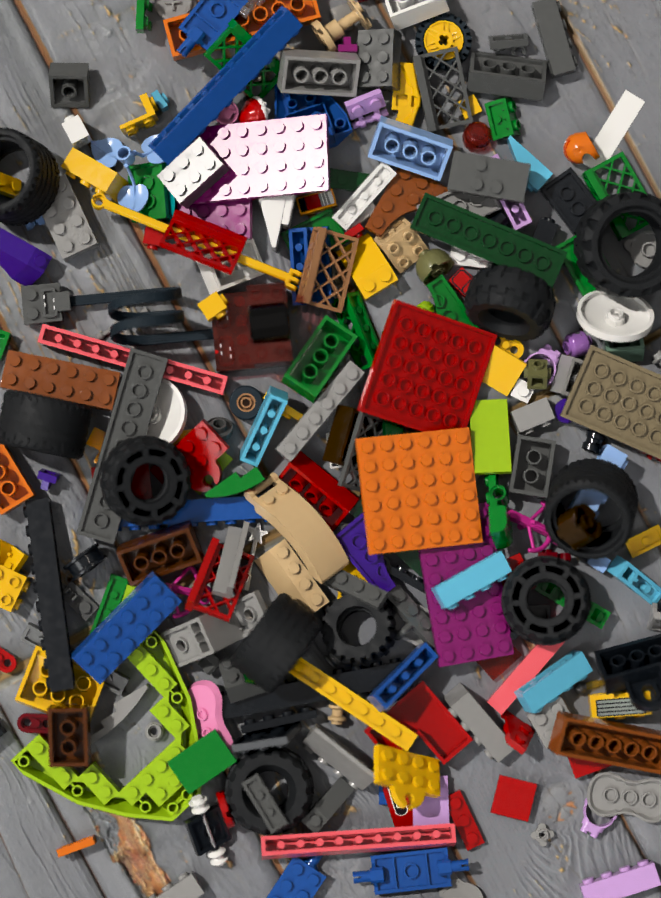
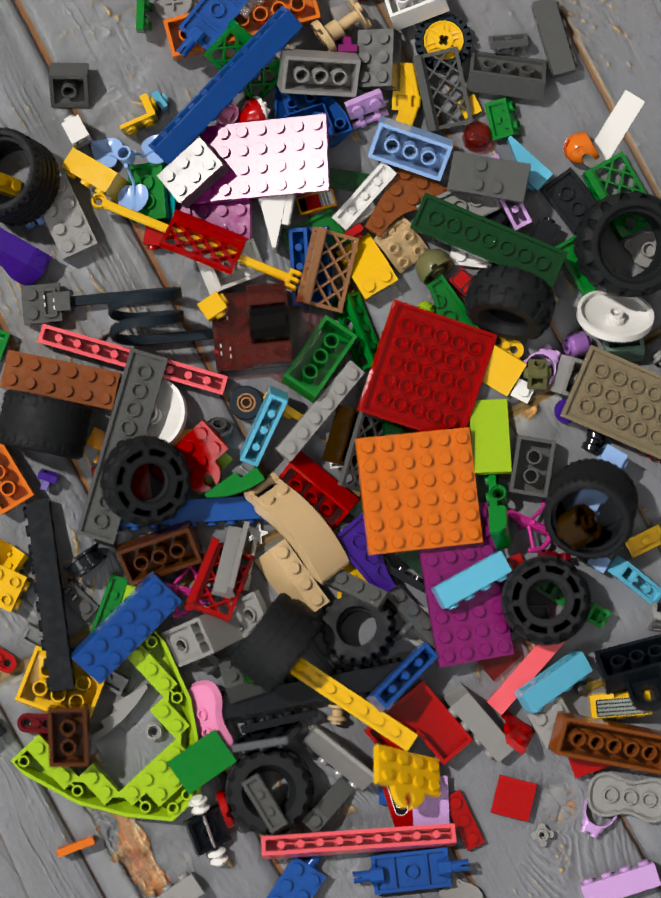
light grey brick [510,397,555,435] -> none

